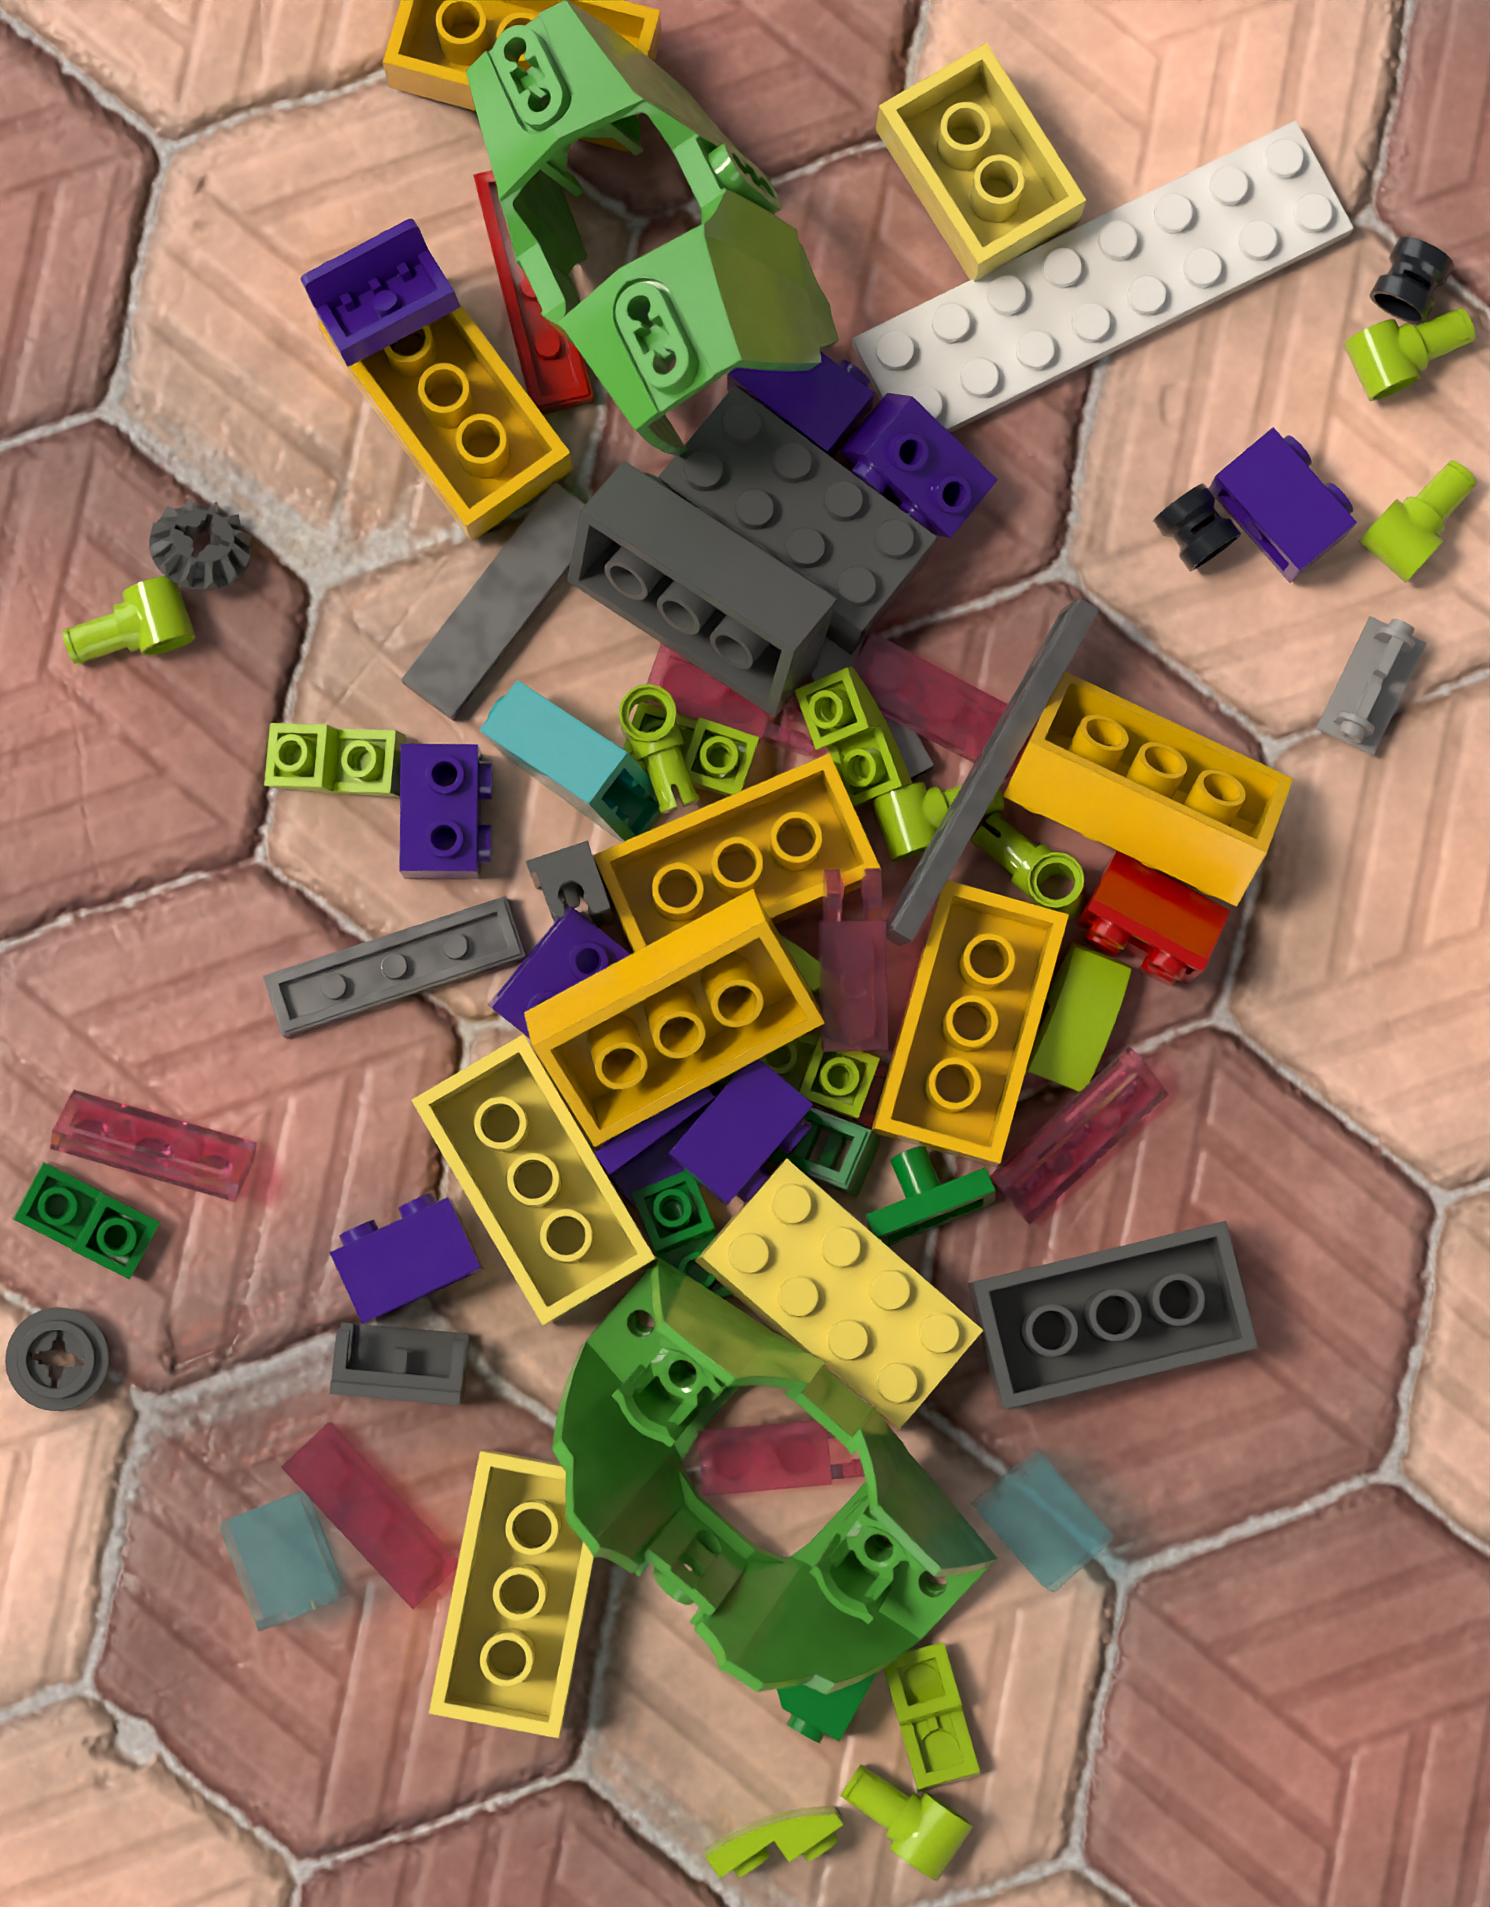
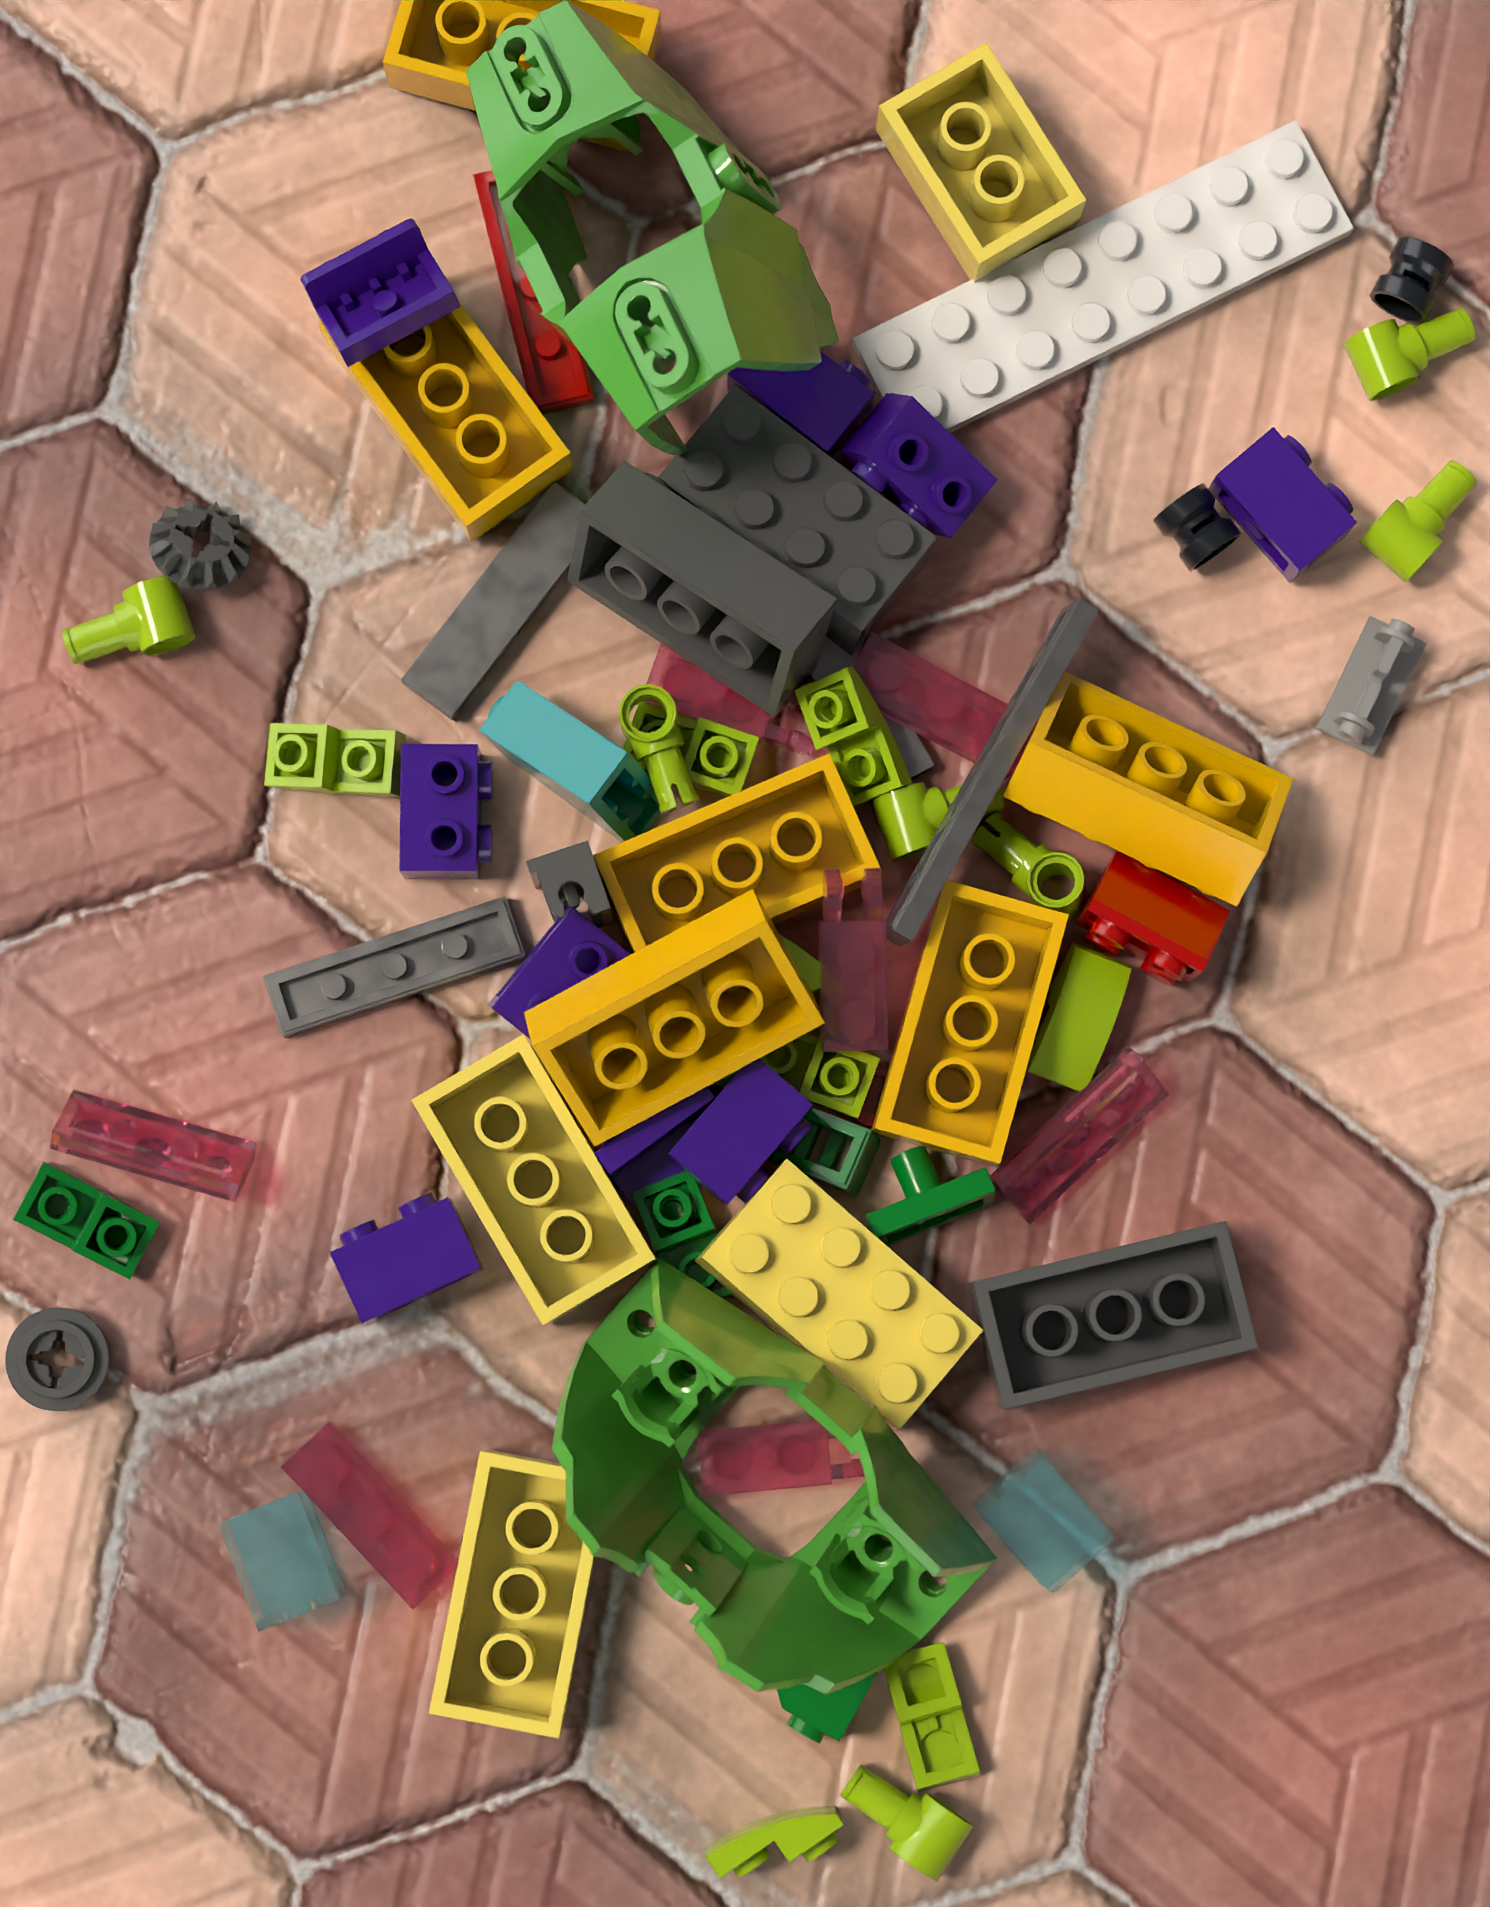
dark grey hinge [329,1323,470,1405] -> none

